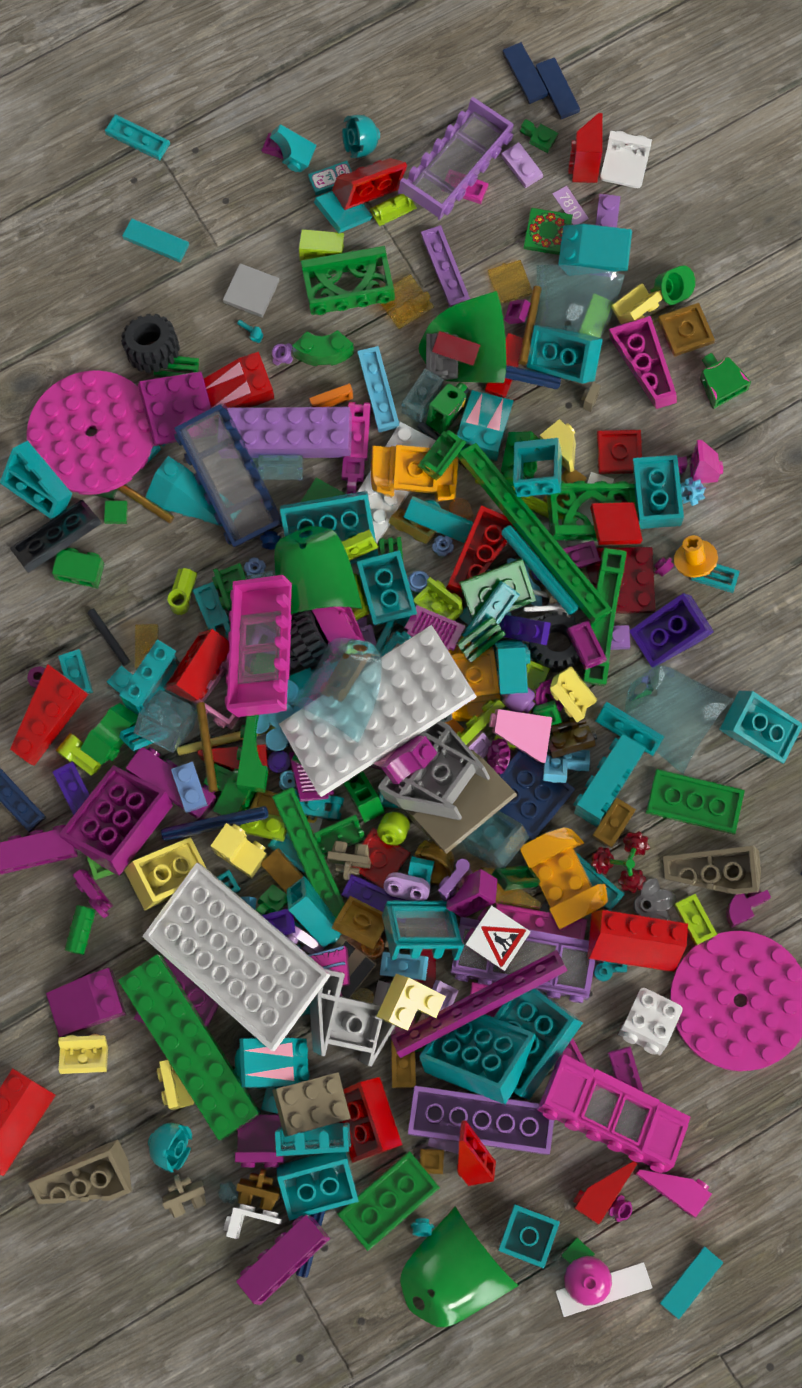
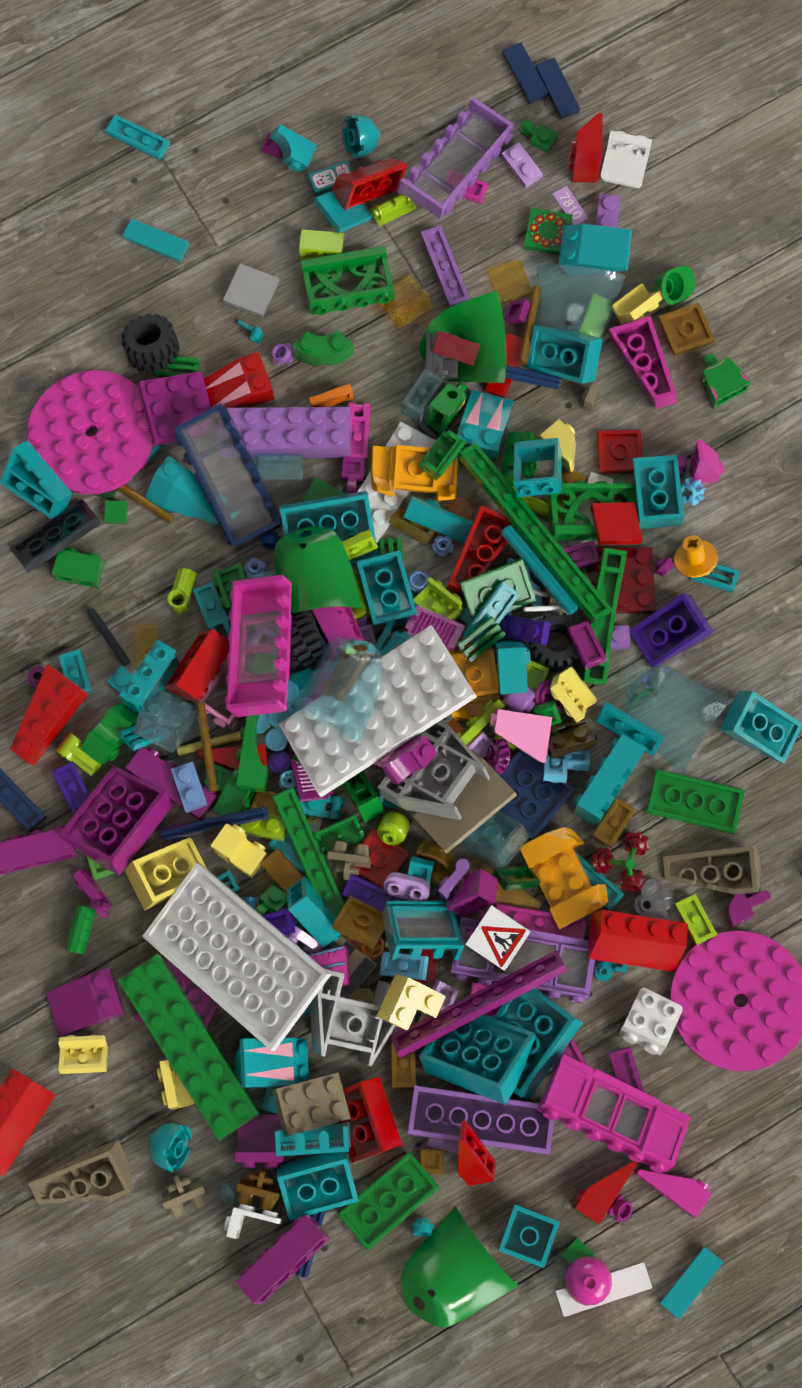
medium azure plate [358,346,400,432] -> none

